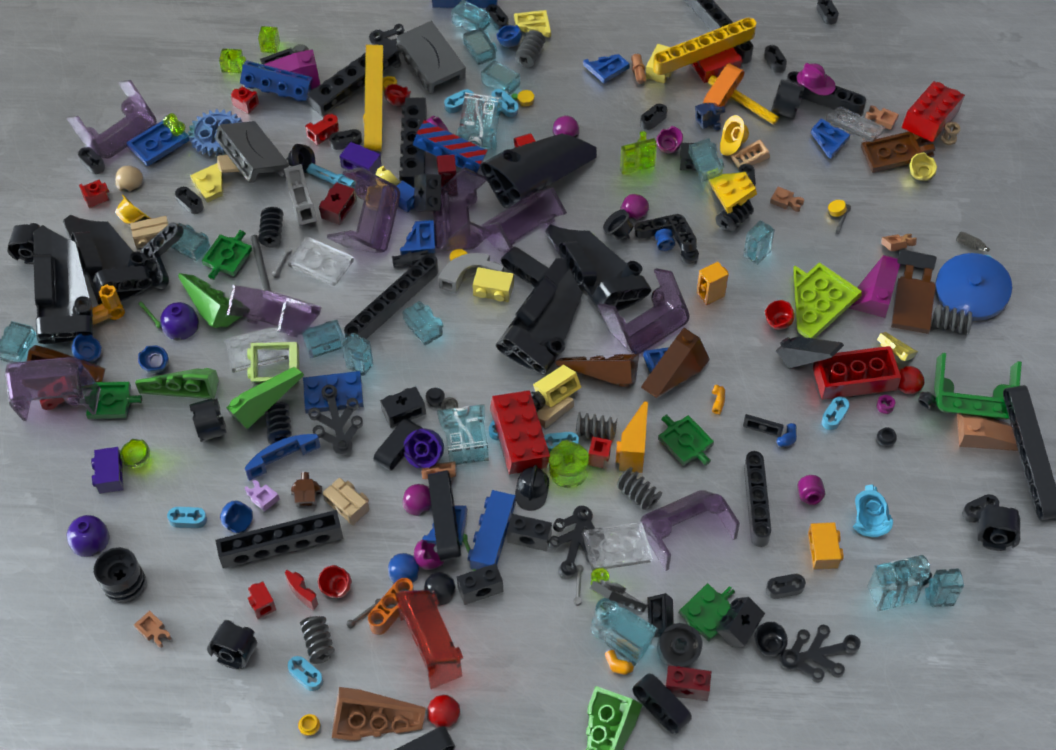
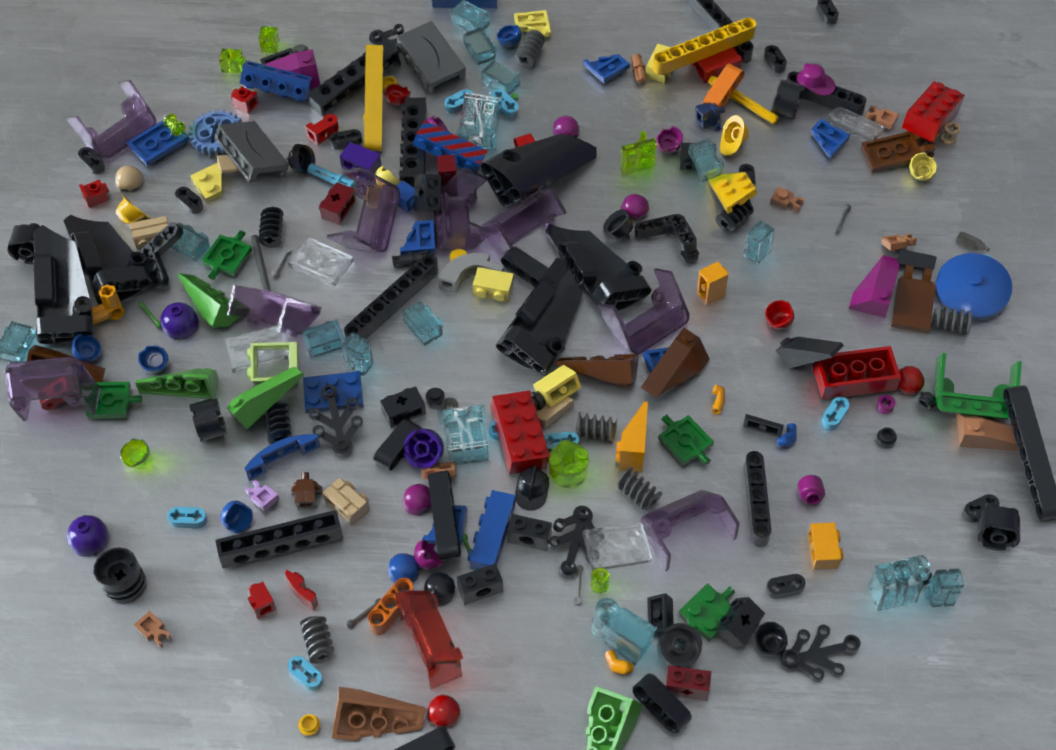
dark purple brick [91,447,123,494] -> none
black brick [207,620,257,669] -> none
light grey arch [284,164,317,225] -> none
red hair [317,565,352,599] -> none
black beam [486,4,509,30] -> none
yellow tile [518,90,534,107] -> none
red brick [588,437,612,468] -> none
dark grey wing [590,580,648,613] -> none
black beam [640,104,668,130] -> none
blue wheel [655,229,675,251] -> none
light nougat slope [730,139,770,170] -> none
lime wing [793,262,862,339] -> none
yellow tile [828,200,847,217] -> none
medium azure helmet [853,485,893,537] -> none
light yellow wing [877,332,918,361] -> none

